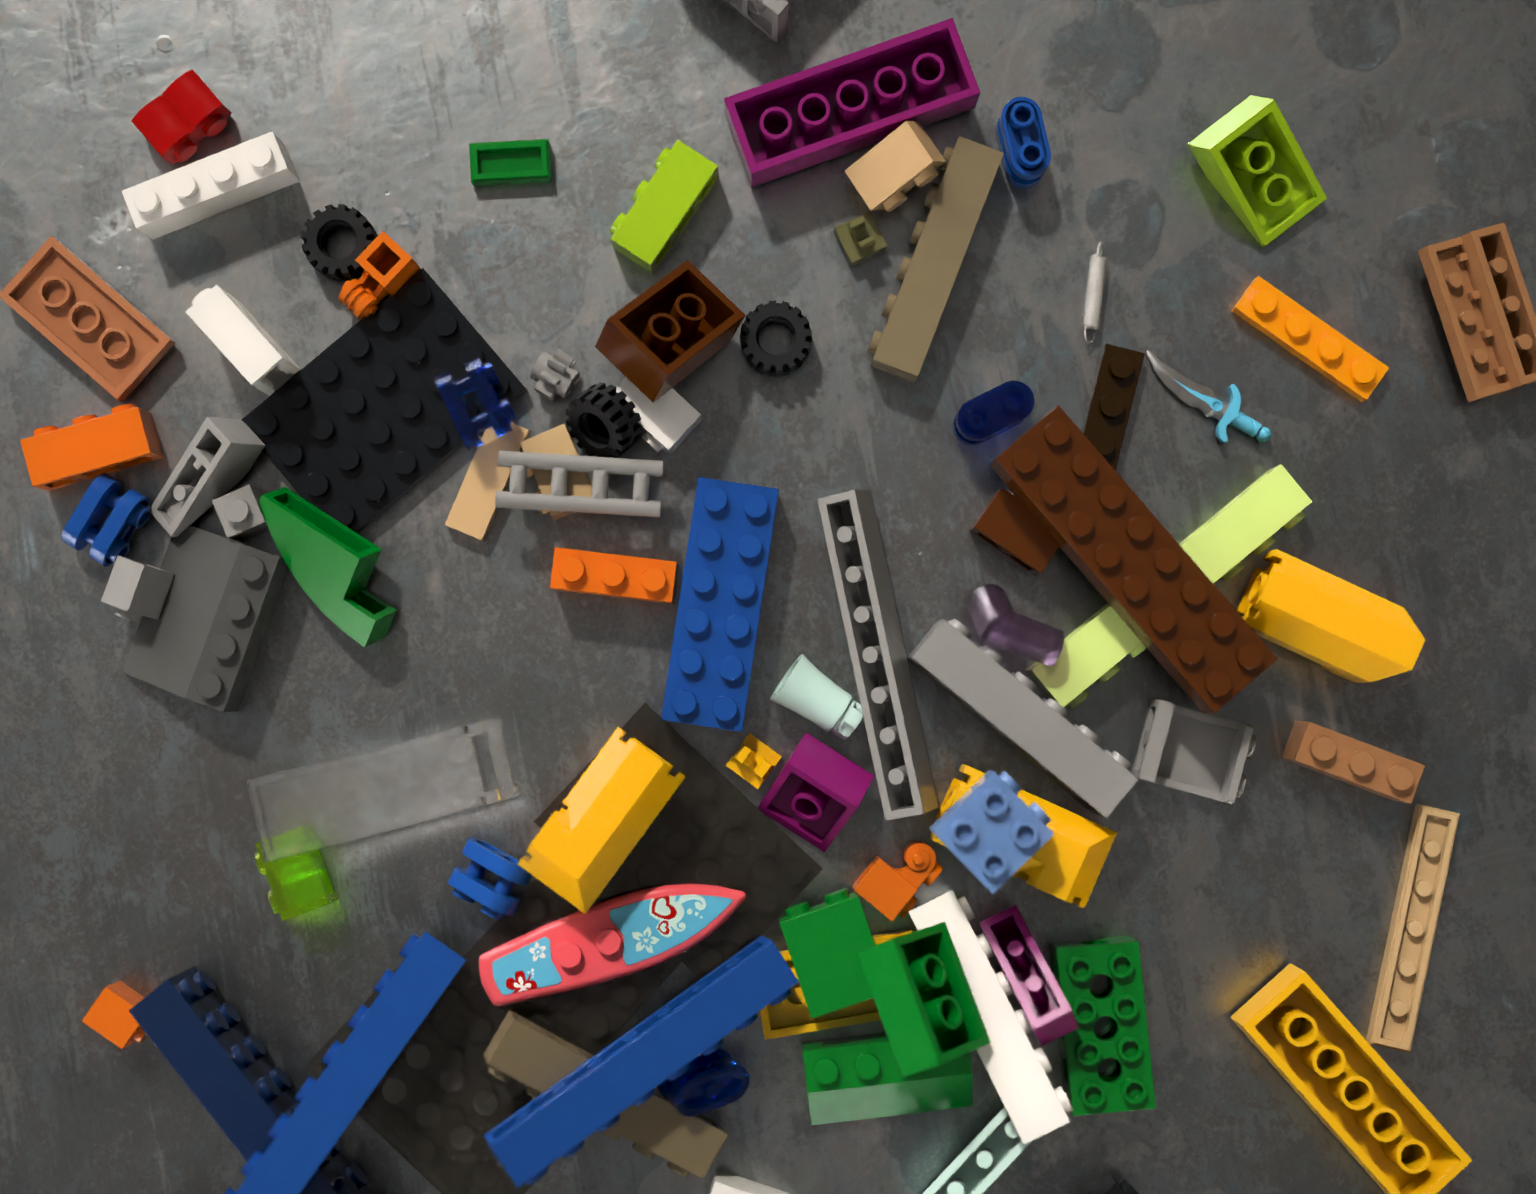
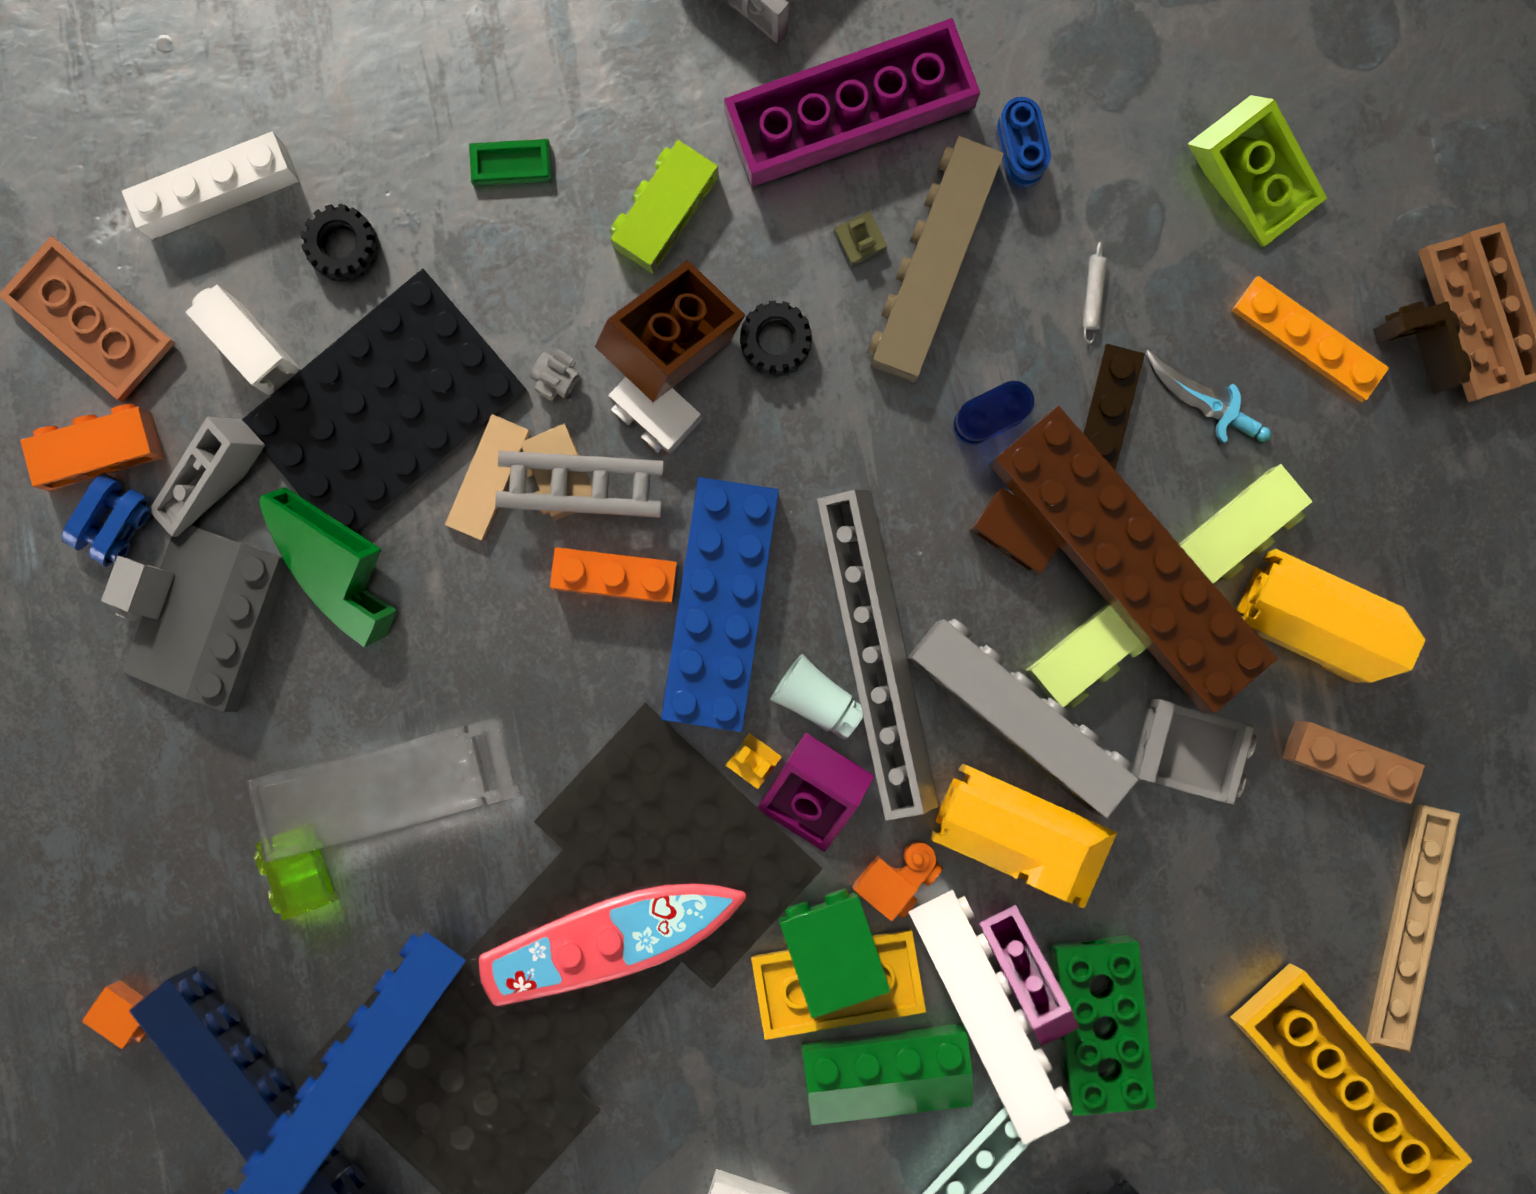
red brick [132,69,232,165] -> none
light grey brick [212,484,269,542] -> none
orange brick [338,231,421,320] -> none
clear blue brick [434,357,517,451] -> none
blue brick [448,837,532,920] -> none
dark tan brick [483,1010,728,1179] -> none
blue brick [484,935,798,1188] -> none
yellow brick [518,727,686,914] -> none
black tyre [565,383,642,458] -> none
clear blue brick [655,1046,750,1117] -> none
tan brick [845,121,946,212] -> none
green brick [857,922,991,1077] -> none
medium blue brick [929,770,1054,894] -> none
clear purple brick [967,584,1064,667] -> none
none -> dark brown bracket [1373,301,1471,394]

